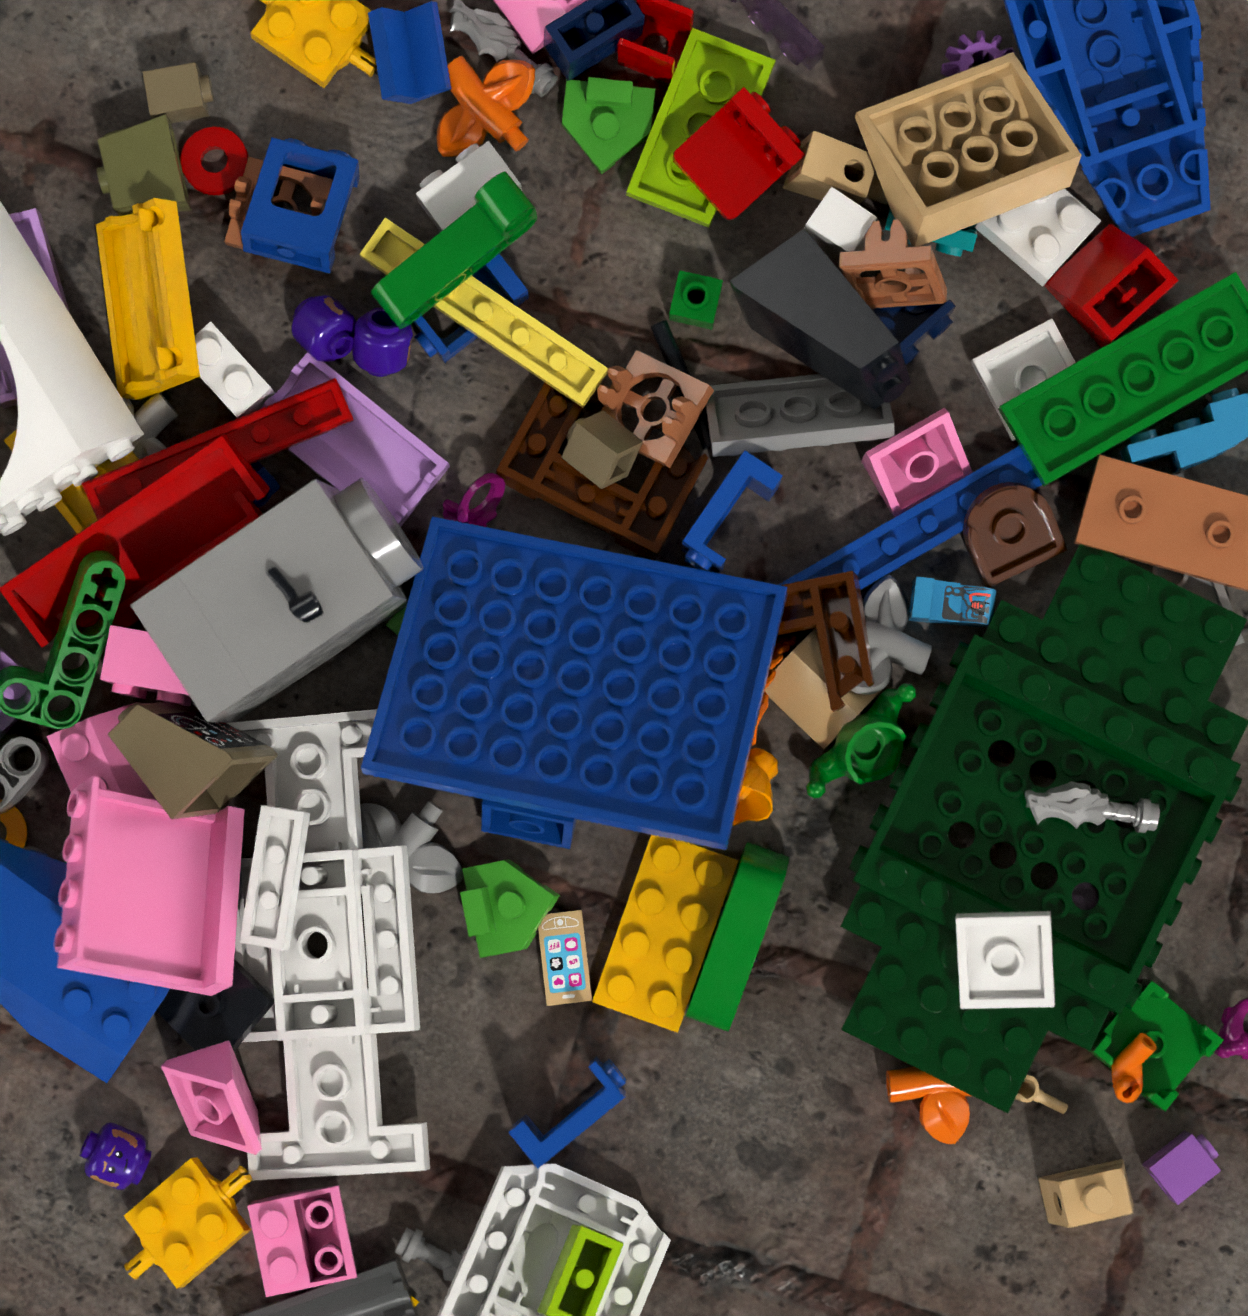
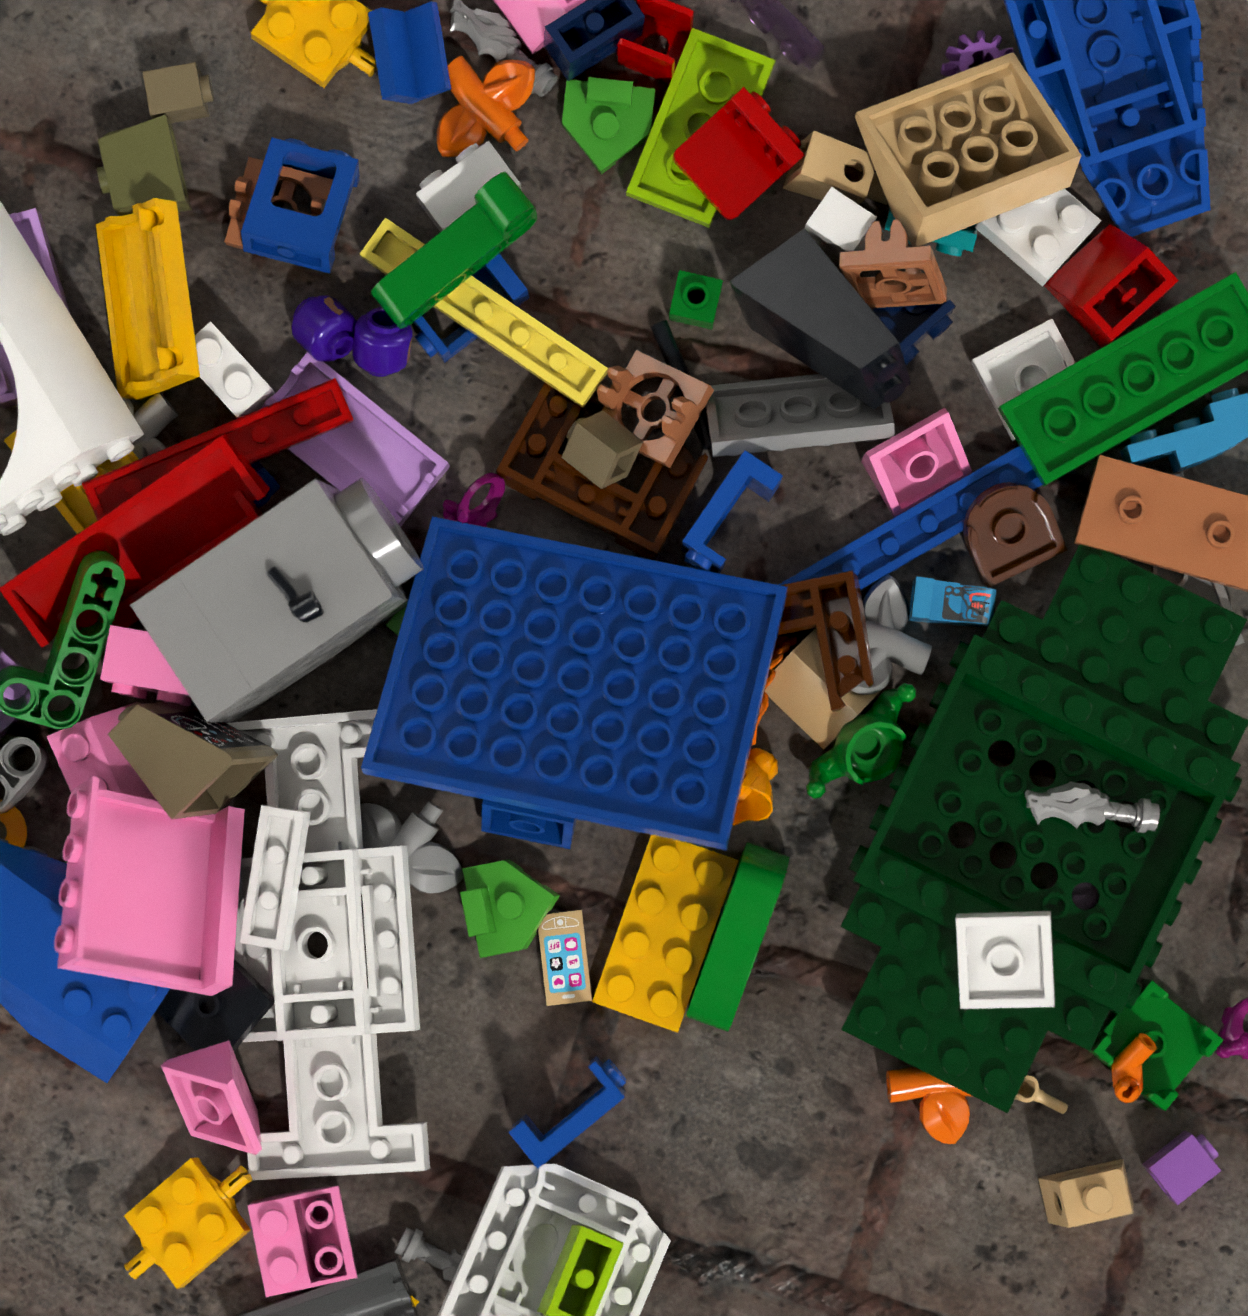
dark purple head [79,1122,152,1190] -> none
red piece [181,127,249,195] -> none

